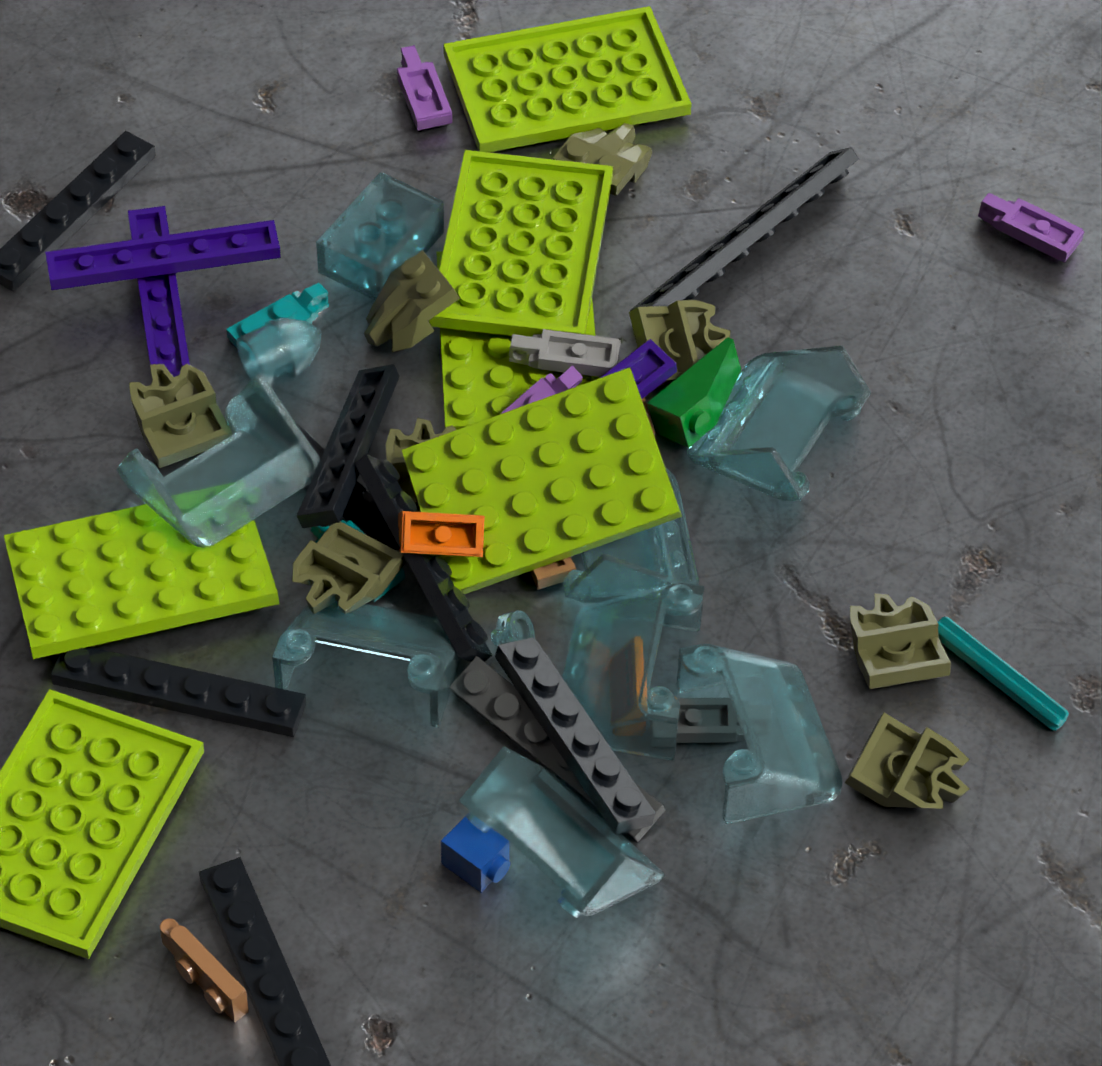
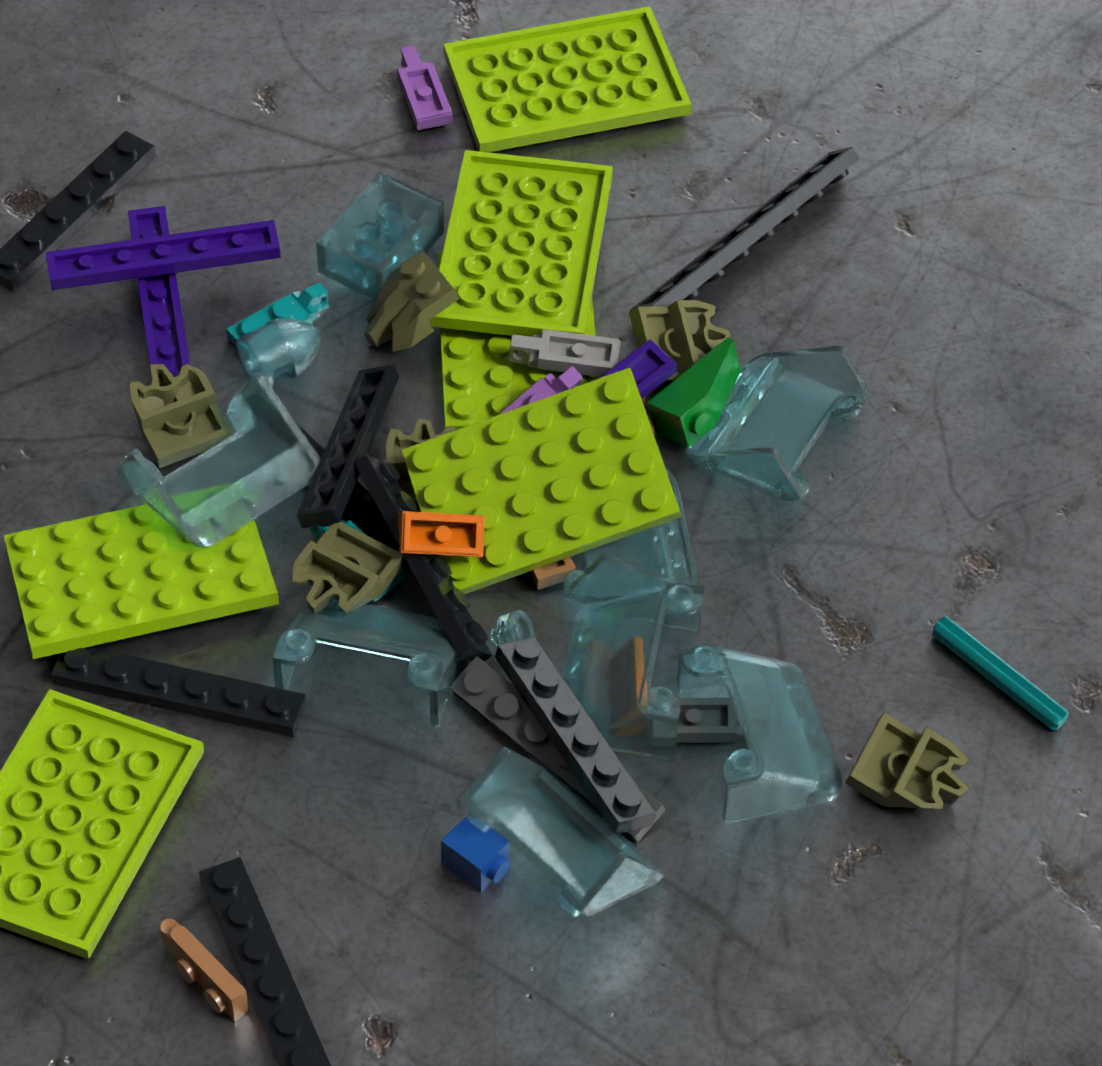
olive plate [552,123,652,197] -> none
olive plate [850,593,951,689] -> none
medium lavender hinge [978,193,1084,263] -> none

